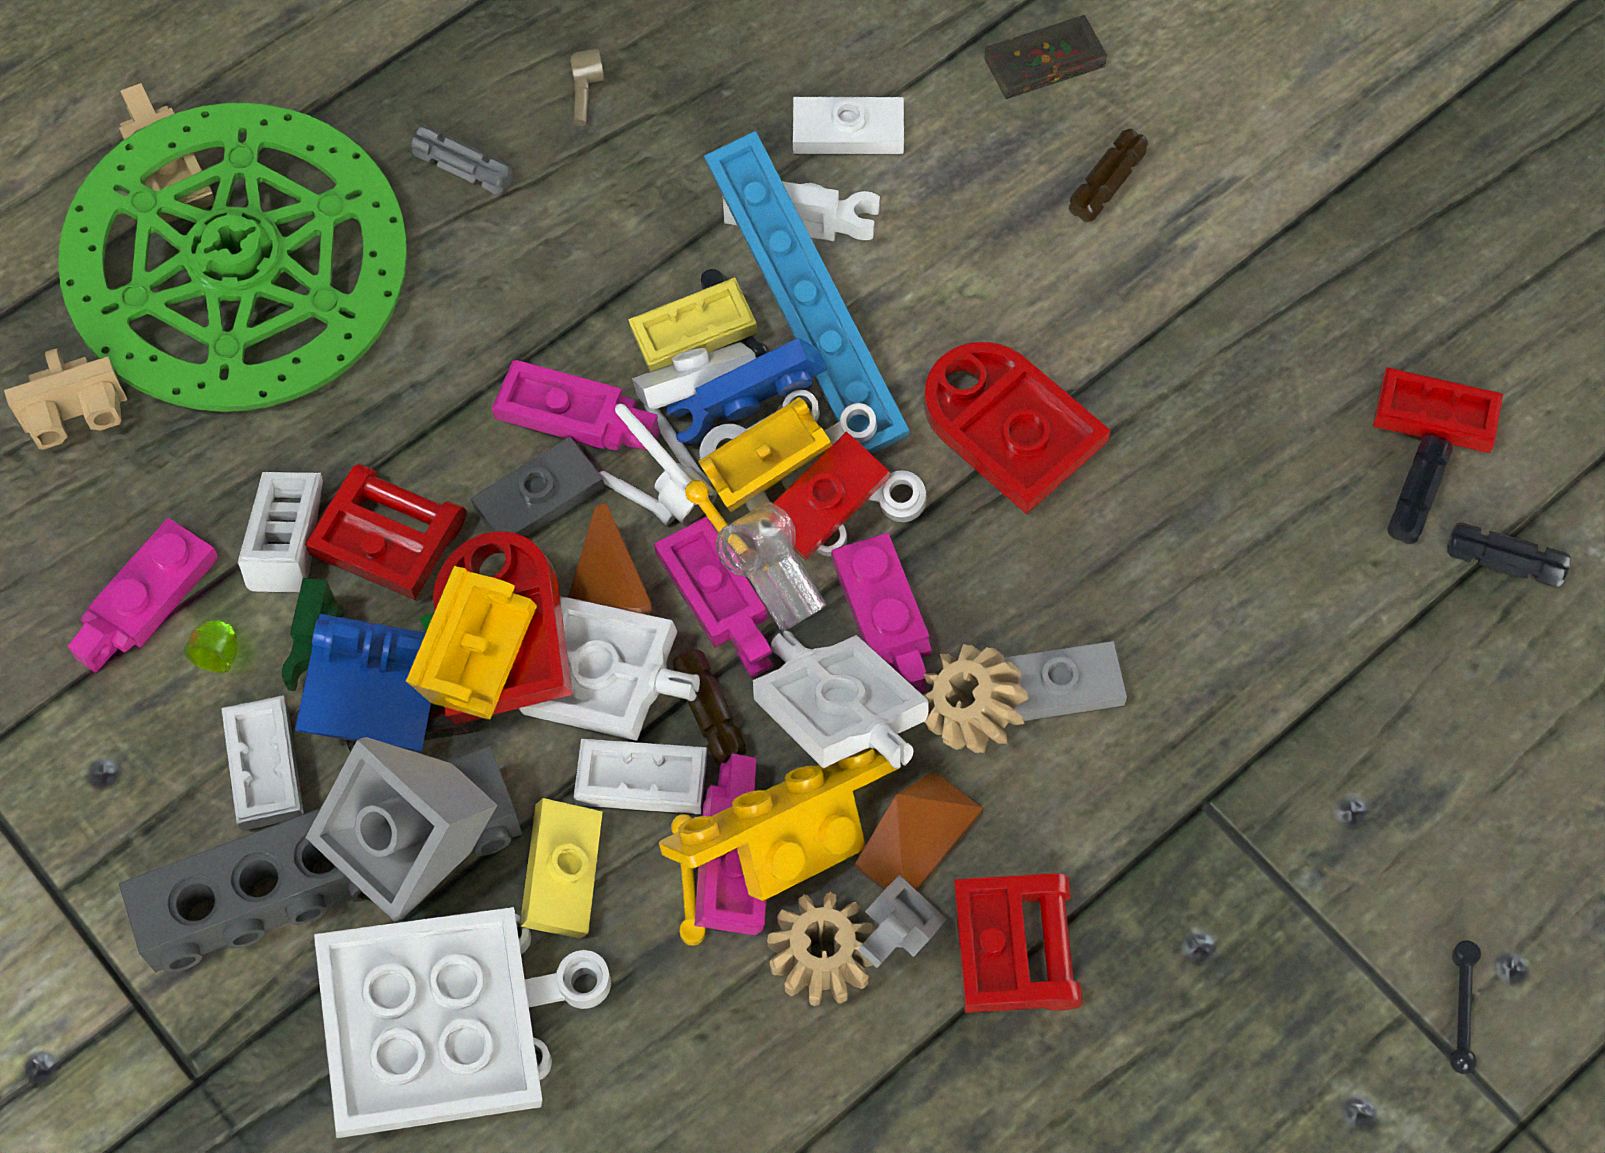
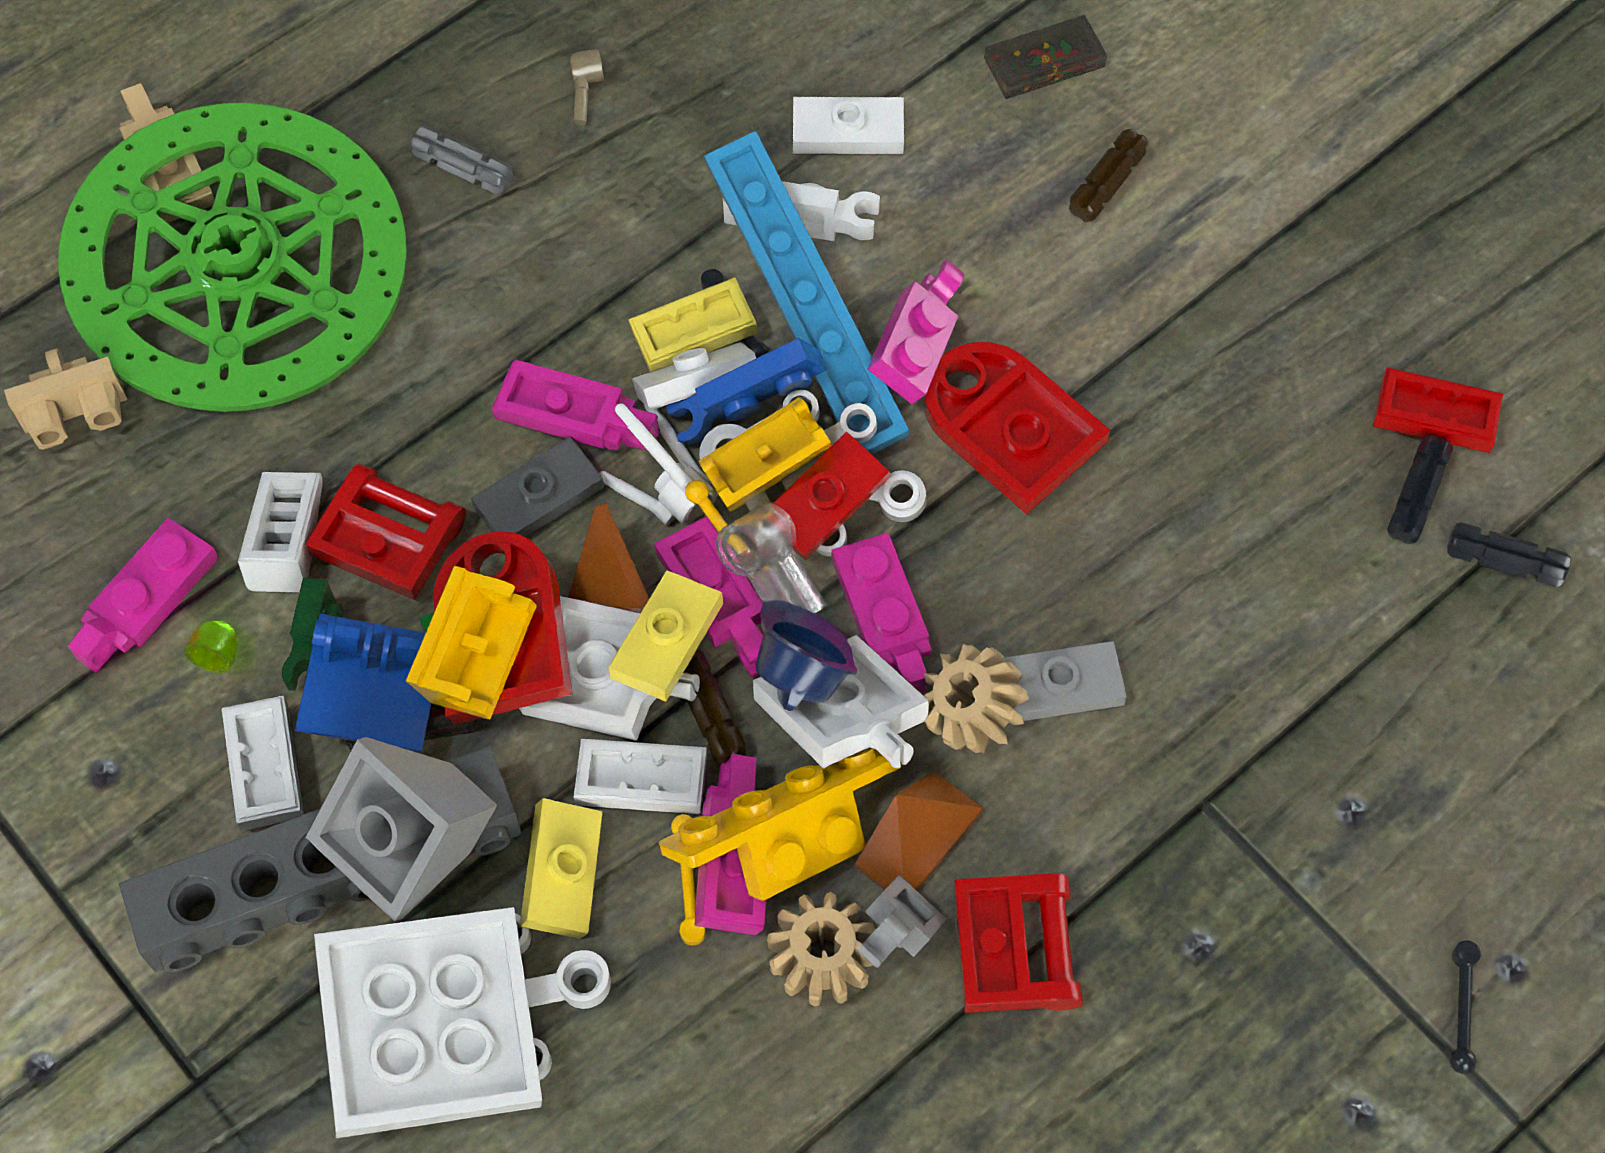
none -> light yellow plate [608,570,723,702]
none -> dark blue piece [756,600,857,711]
none -> dark pink plate [867,260,964,404]

